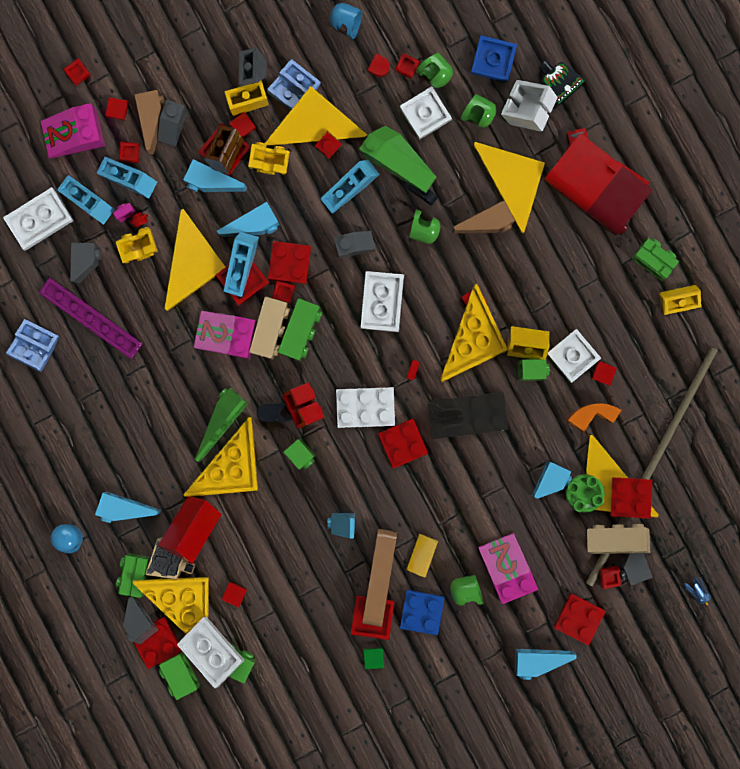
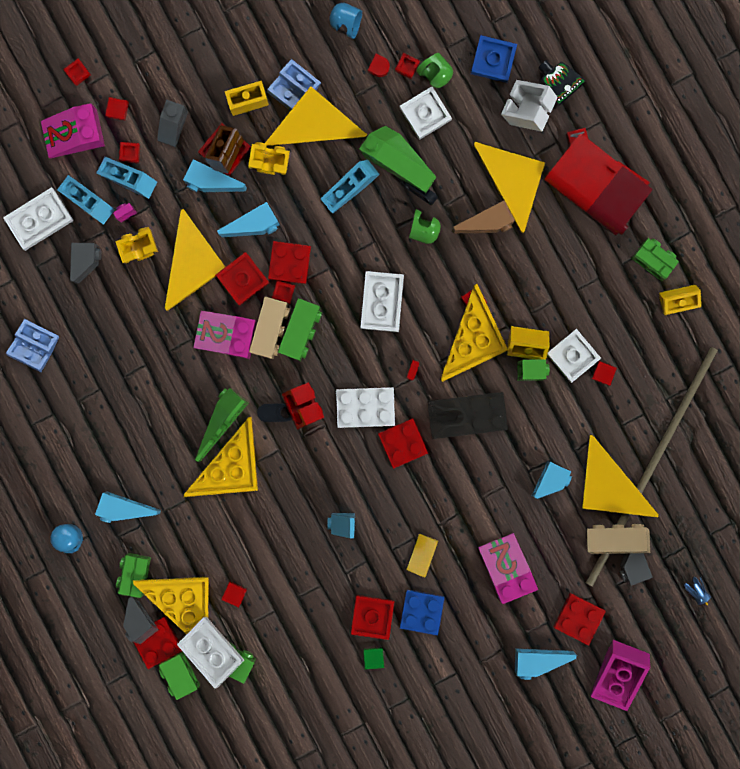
magenta tile [38,277,143,359] -> none
red plate [130,212,148,228] -> none
medium nougat slope [135,90,165,155] -> none
torso [146,537,196,579] -> none
red slope [158,497,222,564] -> none
medium azure slope [223,232,259,297] -> none
red tile [229,112,256,138] -> none
dark grey slope [239,47,267,87] -> none
bright green brick [284,439,316,470] -> none
red plate [315,130,342,159] -> none
dark grey slope [334,231,376,260] -> none
medium nougat beam [362,529,397,627] -> none
bright green helmet [450,575,484,606] -> none
bright green helmet [461,94,496,128] -> none
orange brick [565,404,622,431] -> none
bright green dish [566,474,605,512] -> none
red tile [599,566,621,589] -> none
red plate [611,477,652,519] -> none
none -> dark pink slope [591,640,650,711]

